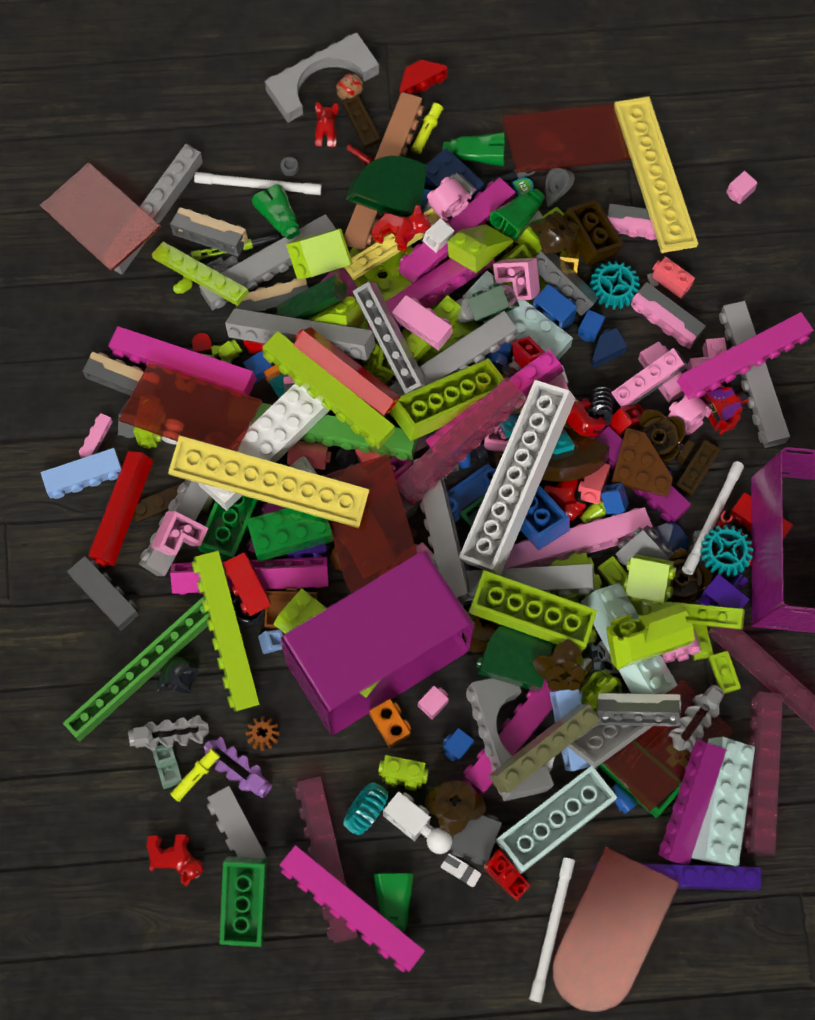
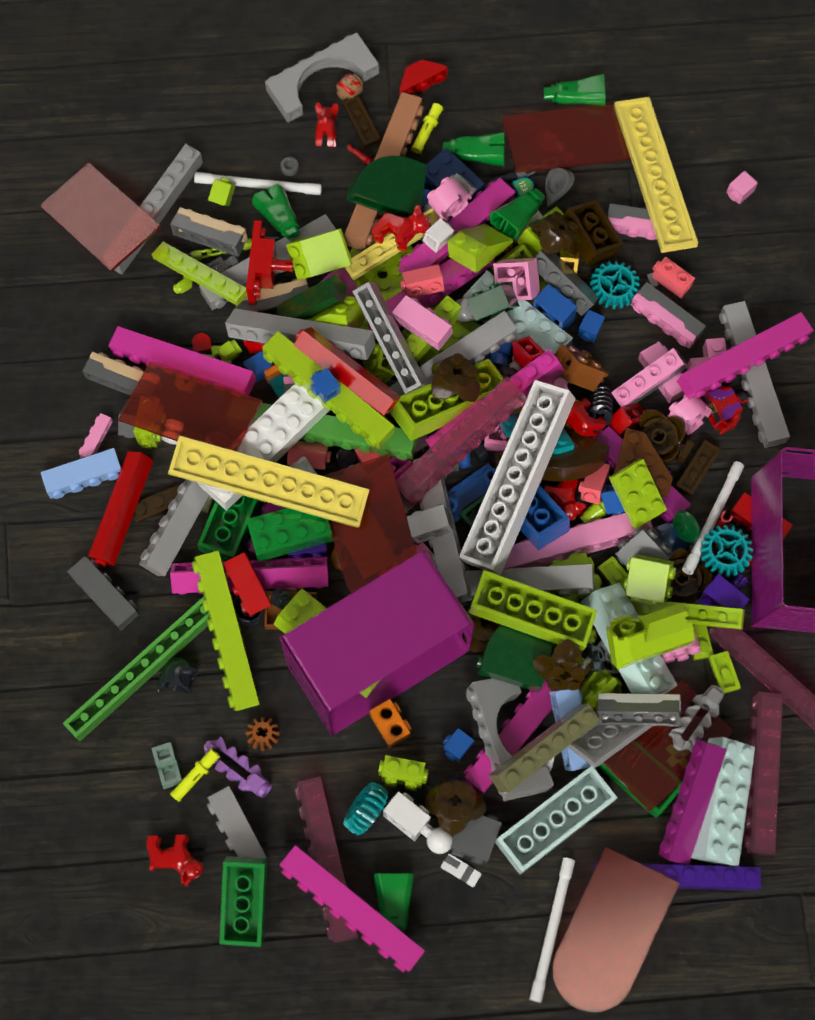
light grey sword [128,716,209,751] -> none
bright pink brick [151,511,208,555] -> none
light blue slope [259,629,283,654] -> none
bright pink brick [418,686,449,720] -> none
red slope [484,850,530,901] -> none
dark blue slope [591,328,627,369] -> none
blue cone [611,783,637,814] -> none
none -> lime brick [208,177,236,206]
none -> red brick [246,220,293,305]
none -> black wheel [271,587,292,609]
none -> blue brick [310,368,340,403]
none -> coral brick [400,265,444,298]
none -> light grey brick [407,504,454,544]
none -> dark brown brick [431,353,480,402]
none -> green piece [544,74,605,106]
none -> dark orange brick [554,344,609,391]
none -> lime plate [609,459,667,529]
none -> dark green piece [673,510,700,543]

